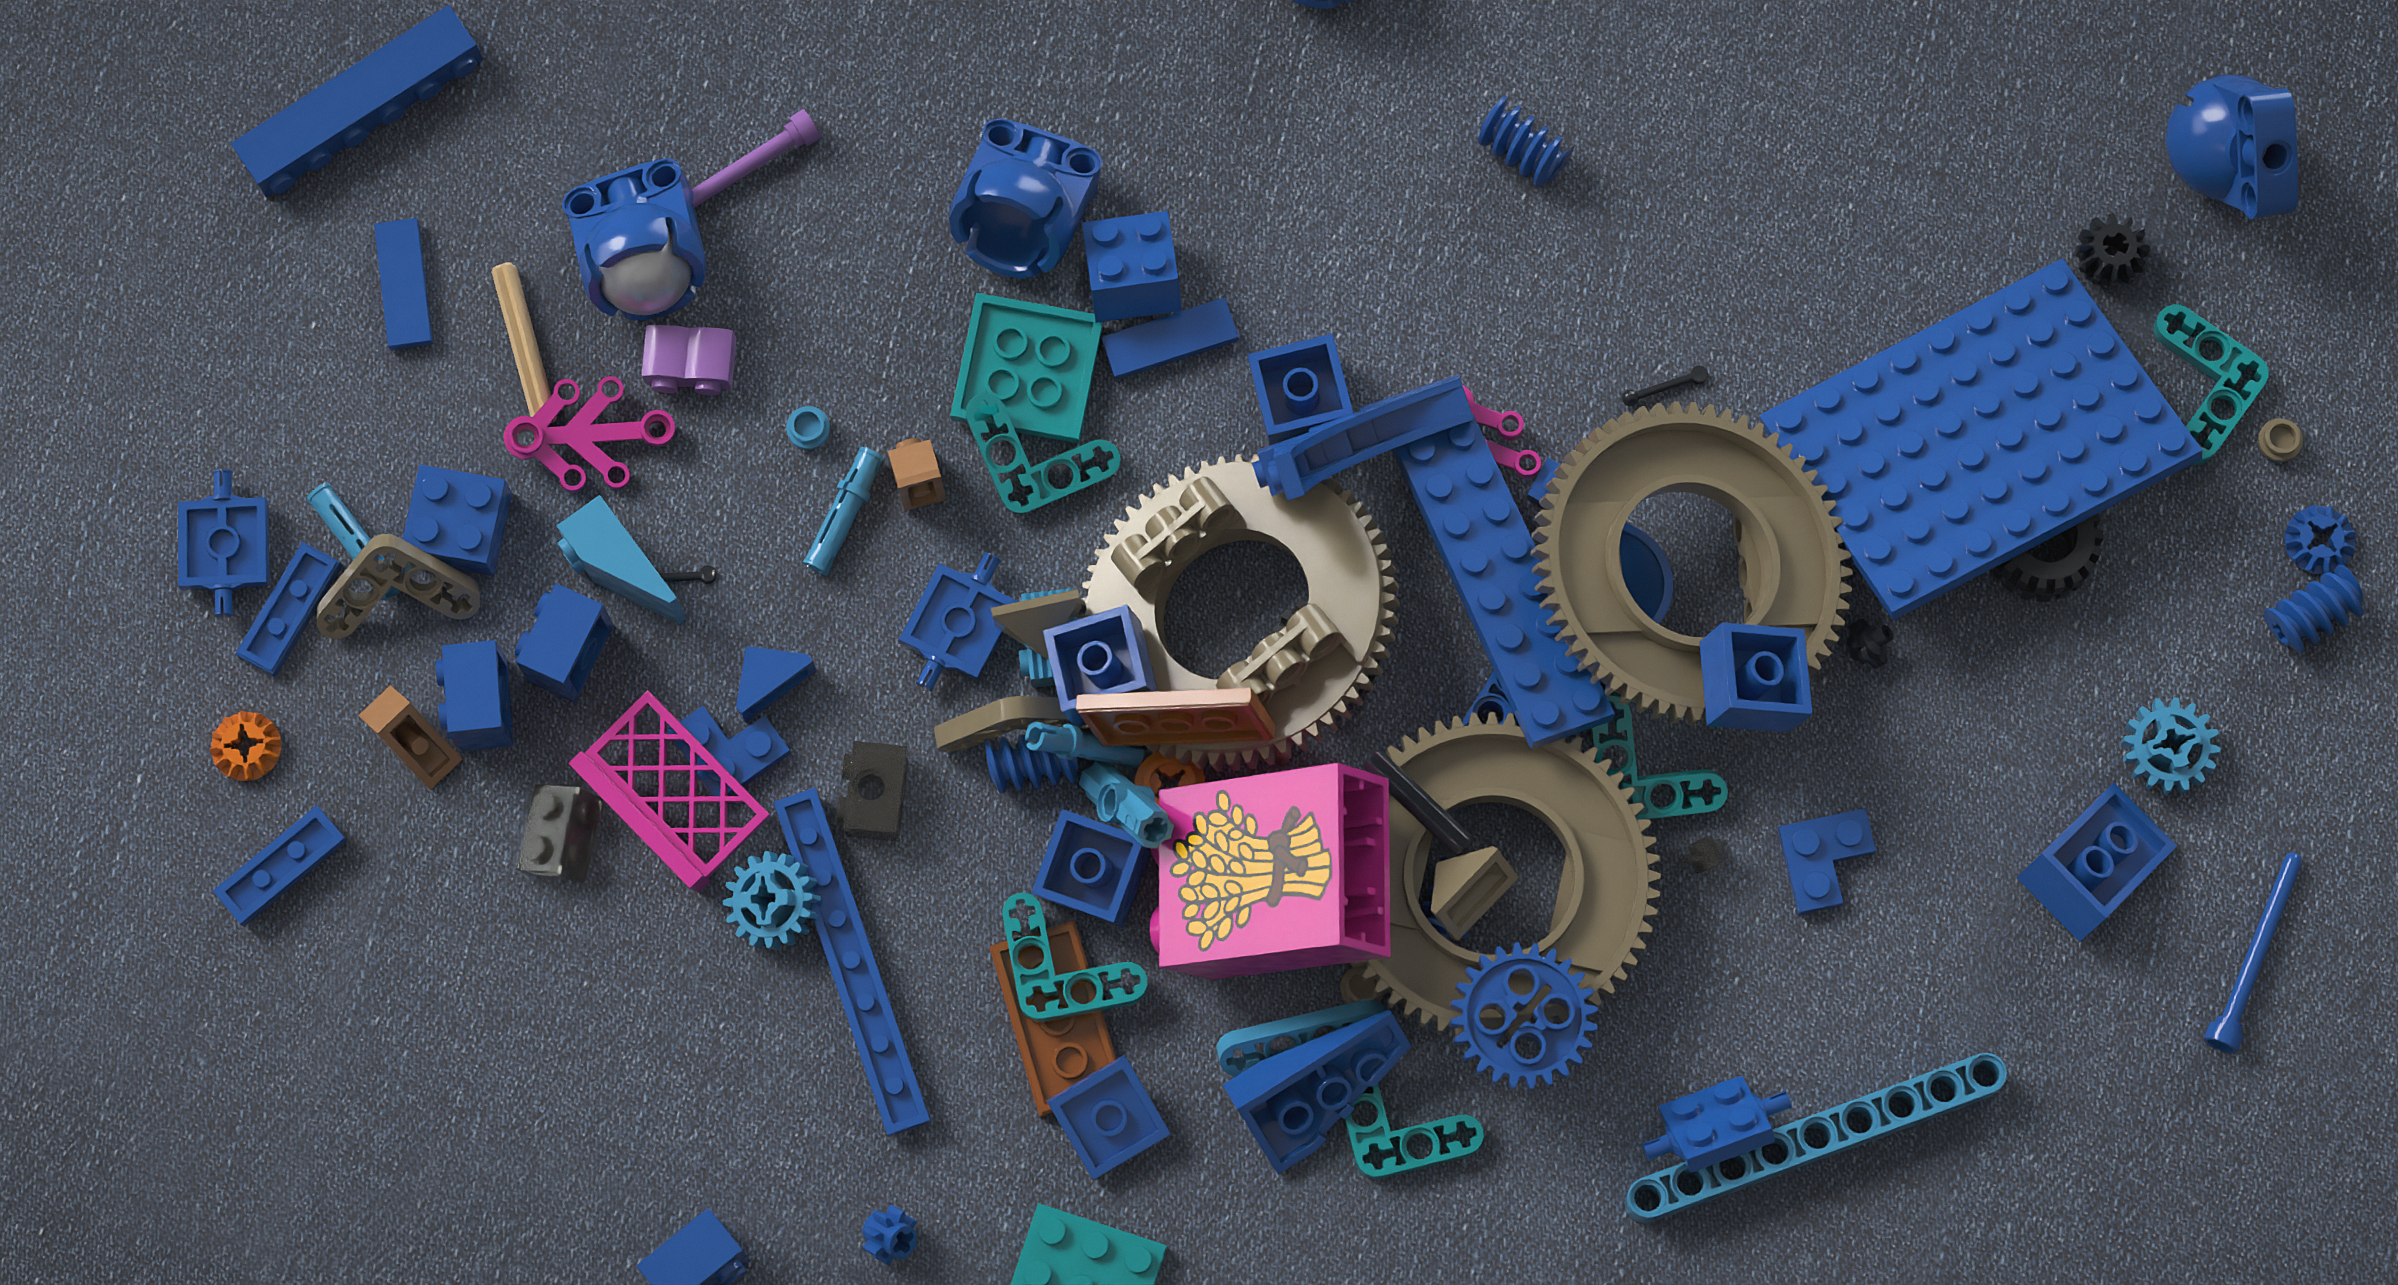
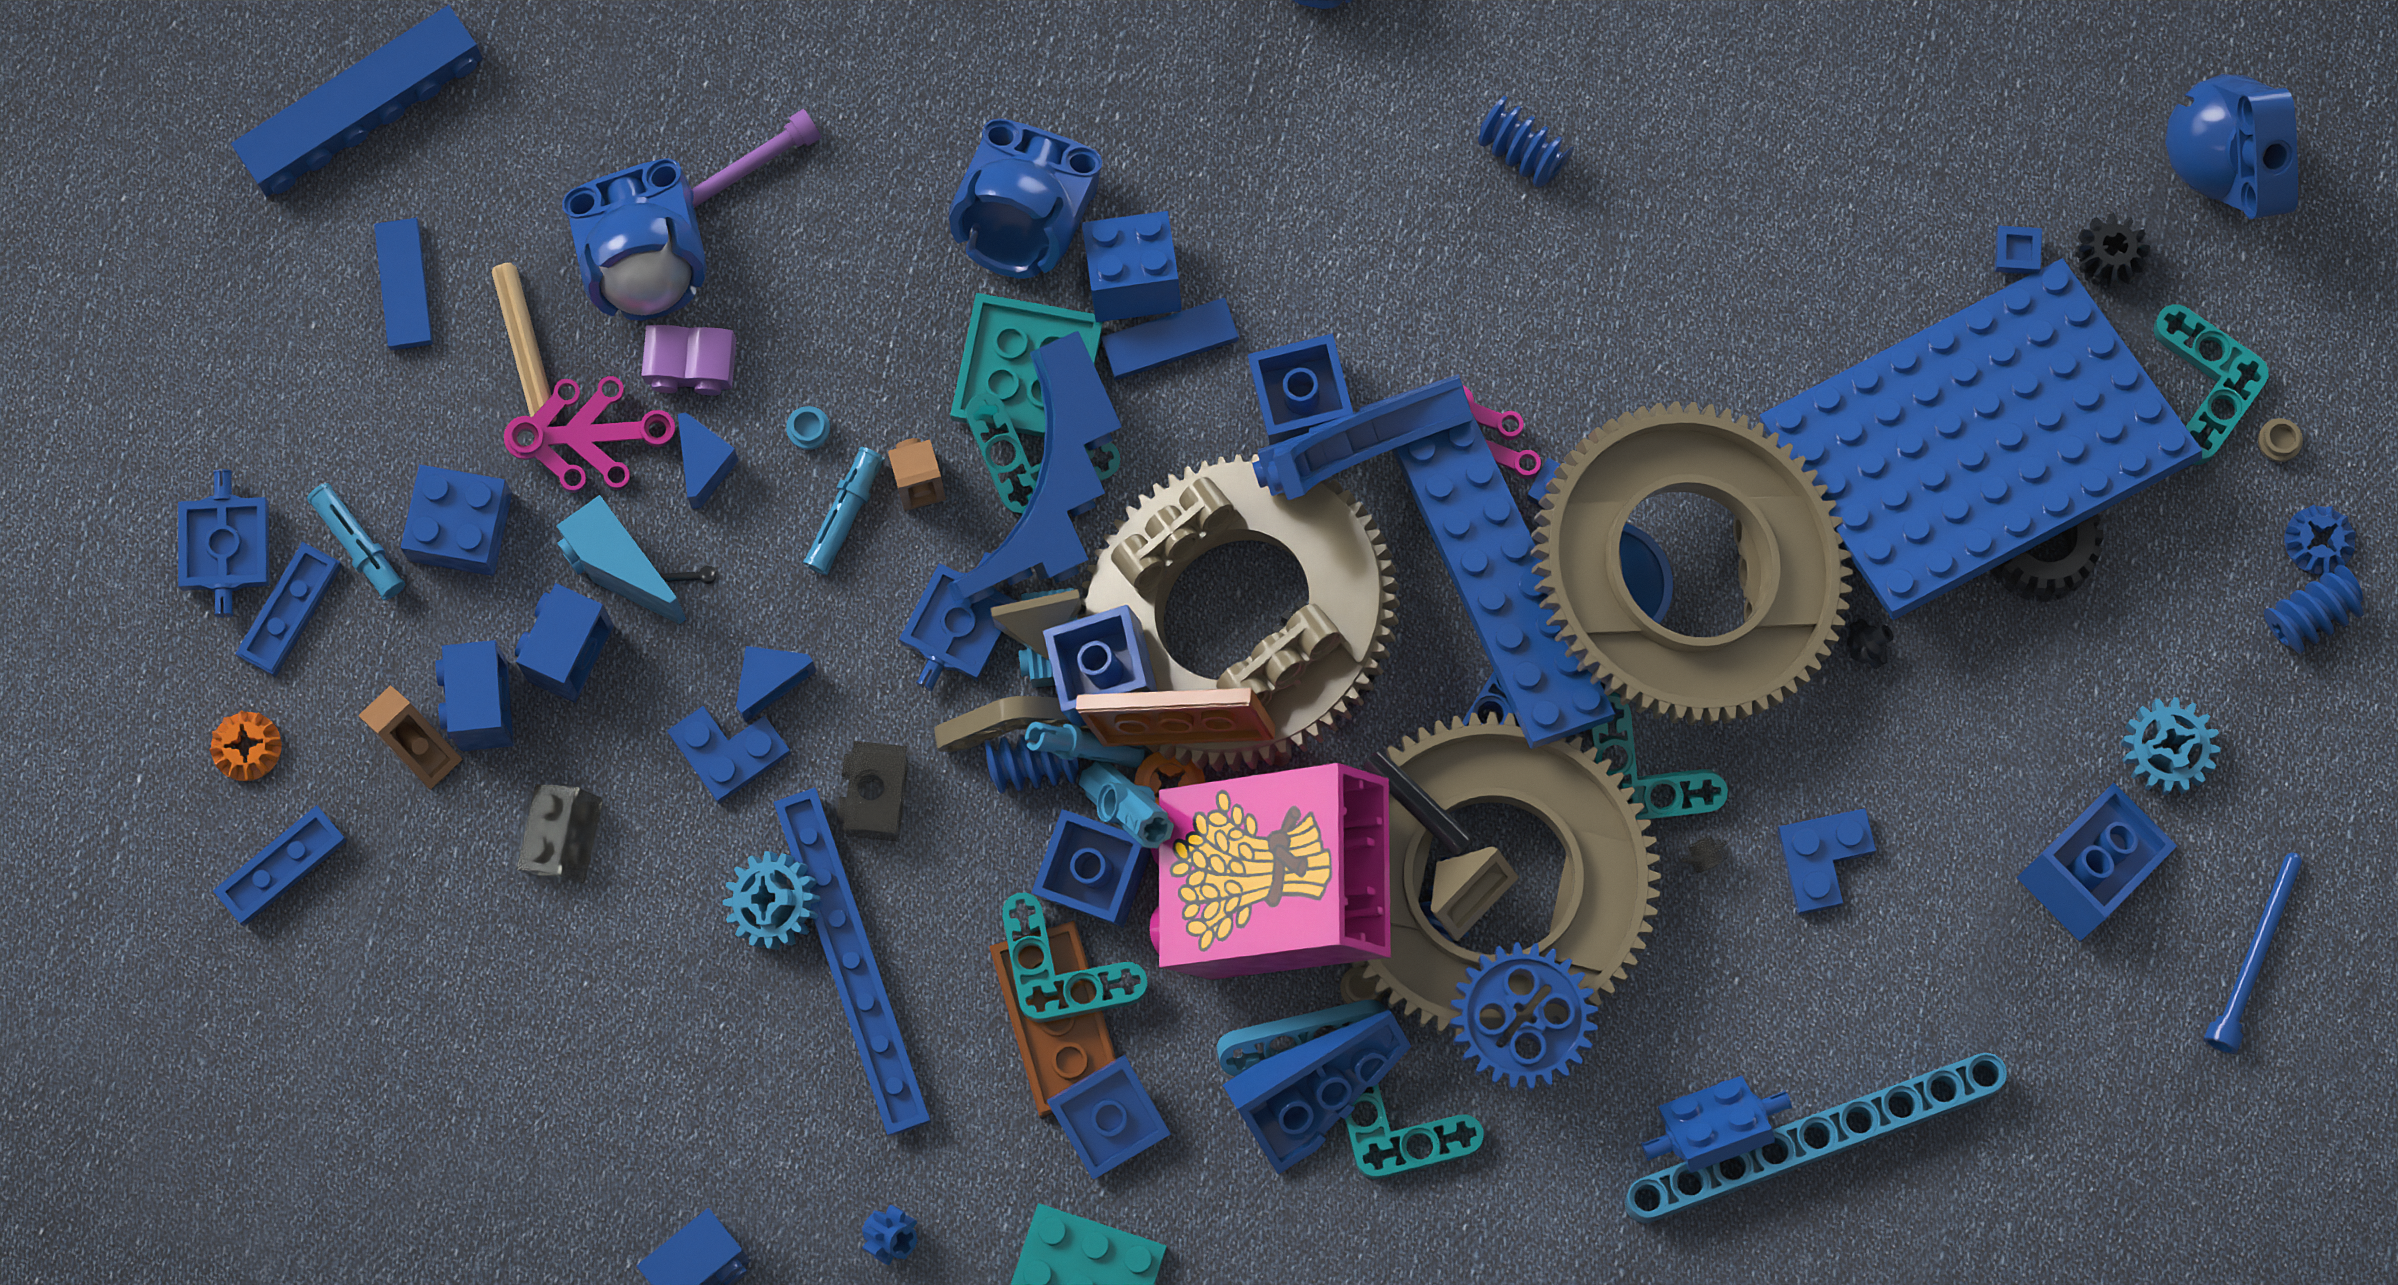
dark tan beam [317,534,480,639] -> none
dark pink fence [568,690,771,893] -> none
black hinge [1621,365,1708,406] -> none
blue brick [1699,622,1812,733] -> none
none -> blue slope [678,413,739,509]
none -> blue arch [947,331,1122,604]
none -> blue plate [1995,225,2042,274]

